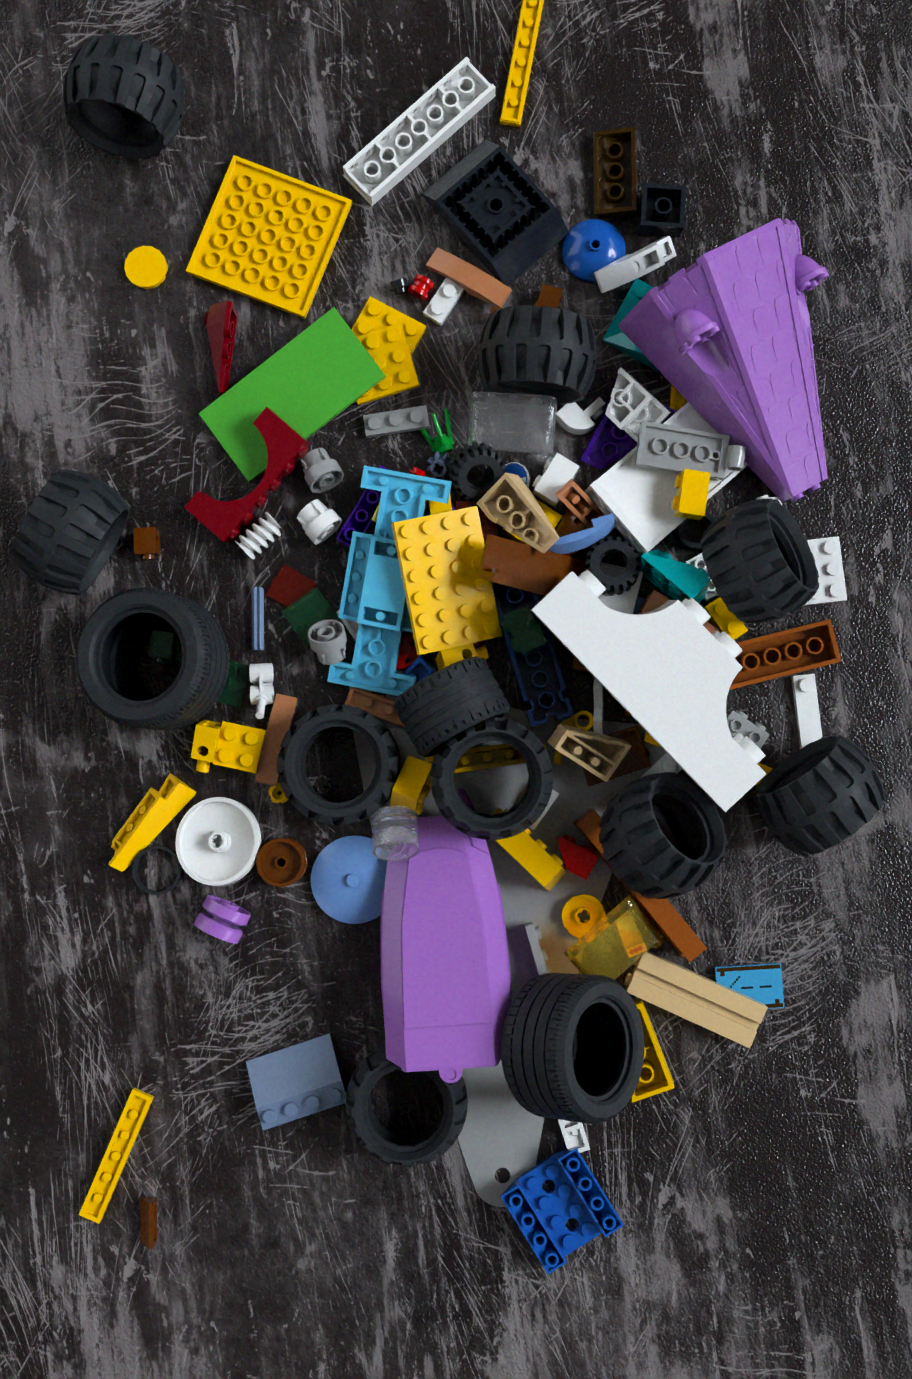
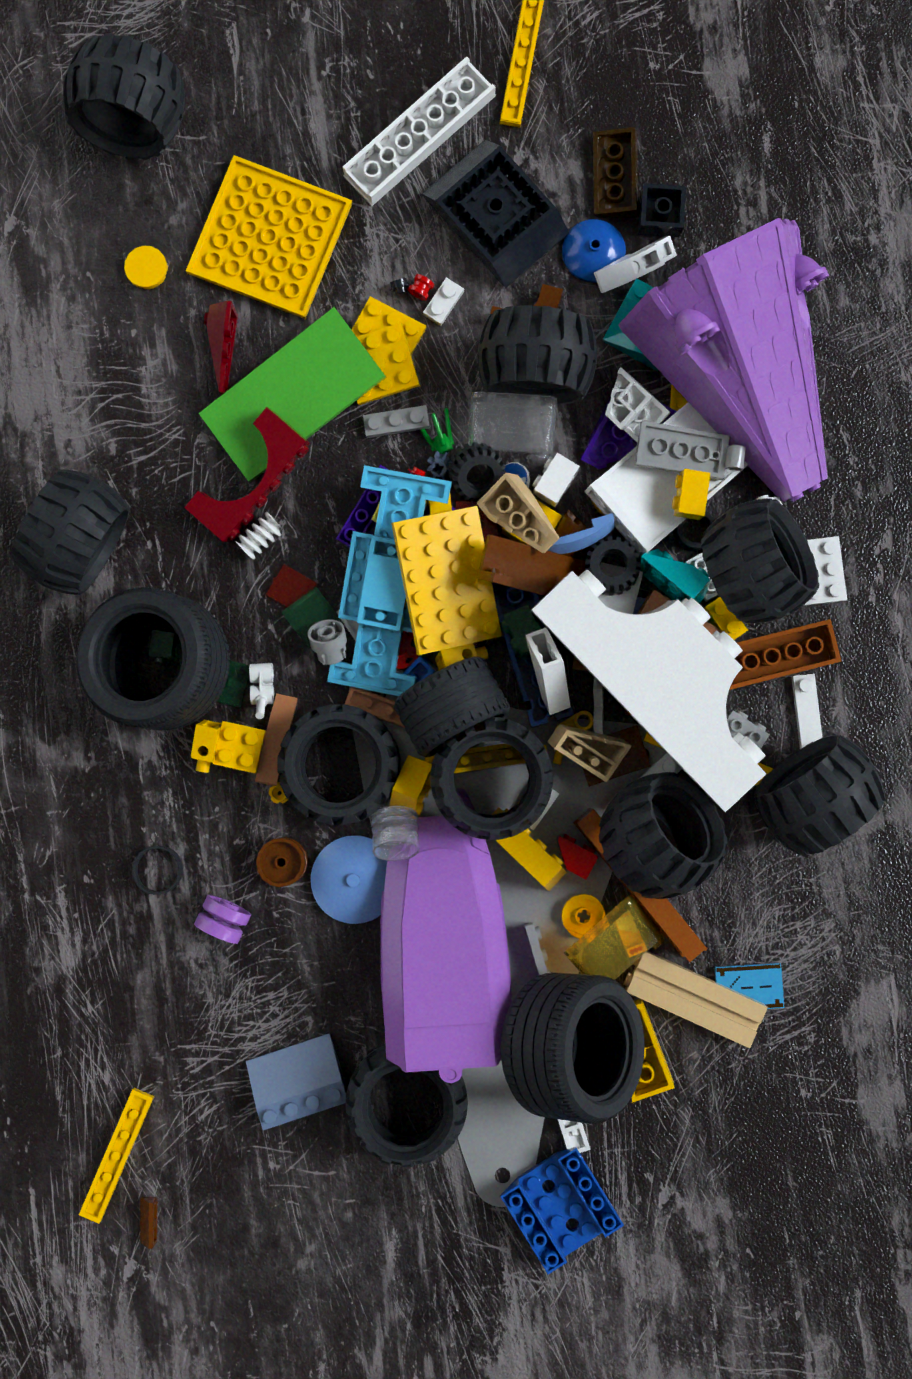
yellow wedge [109,773,196,872] -> none
reddish brown brick [133,527,161,560] -> none
white dish [175,797,261,886] -> none
sand blue axle [251,587,264,651] -> none
white piece [297,499,342,545] -> none
light grey piece [300,448,344,493] -> none
nougat slope [426,247,512,308] -> none
white brick [555,397,605,435] -> none
nougat slope [555,479,605,529] -> none
none -> white slope [525,627,571,715]

